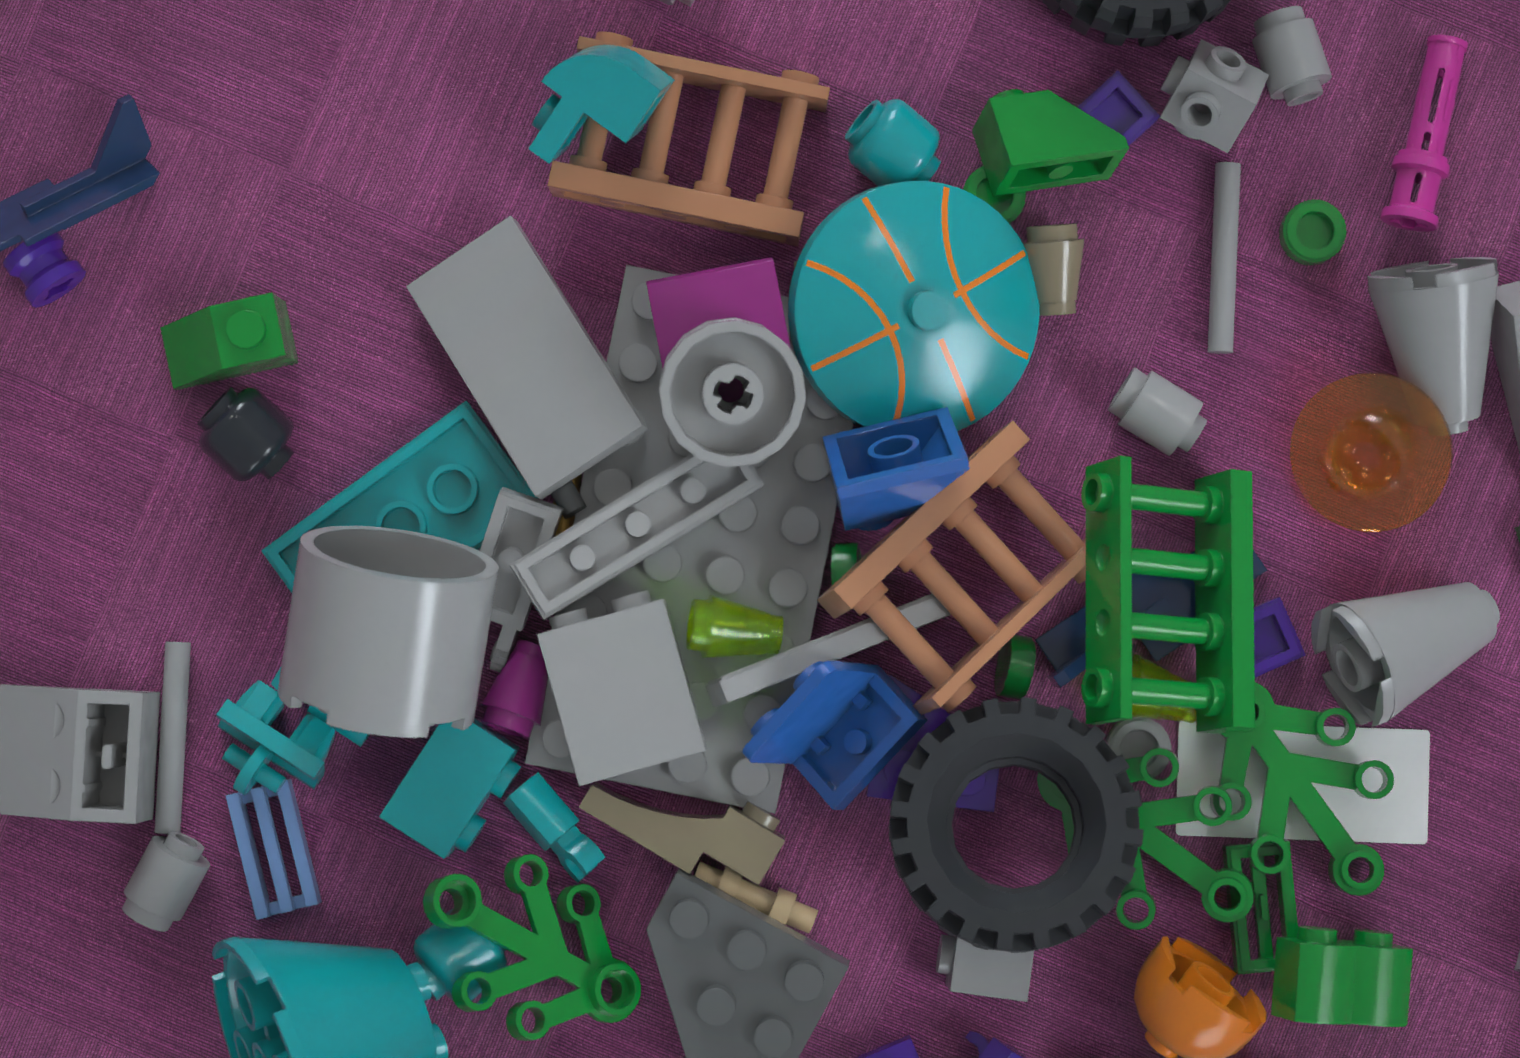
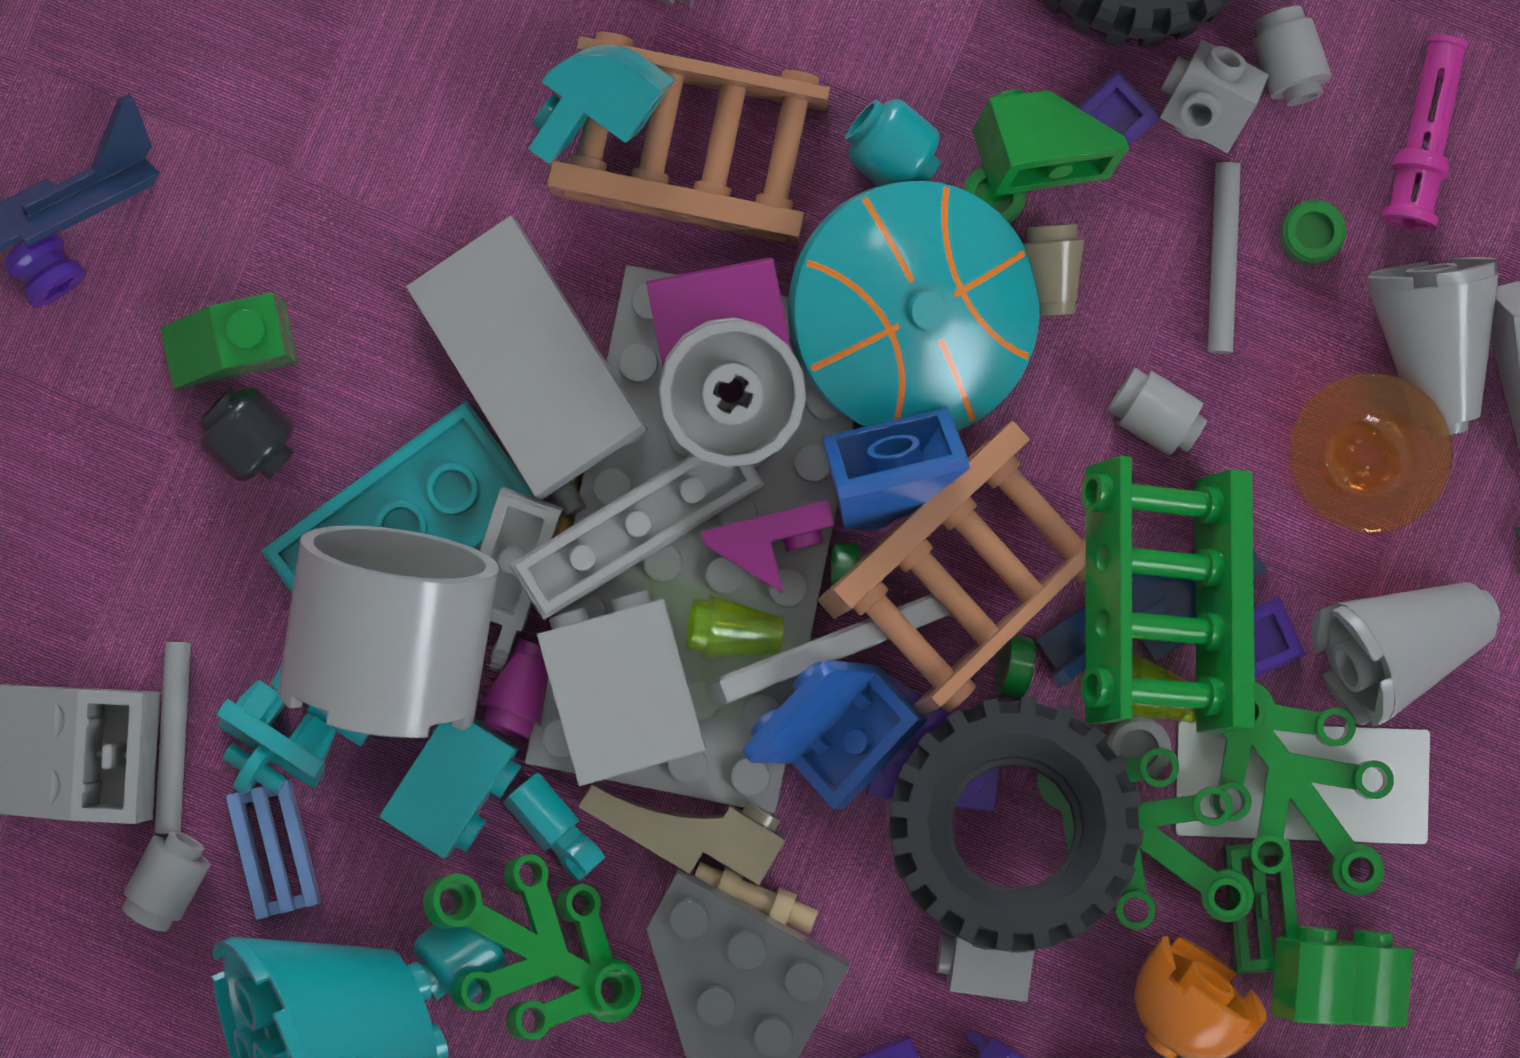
none -> magenta slope [701,500,834,594]

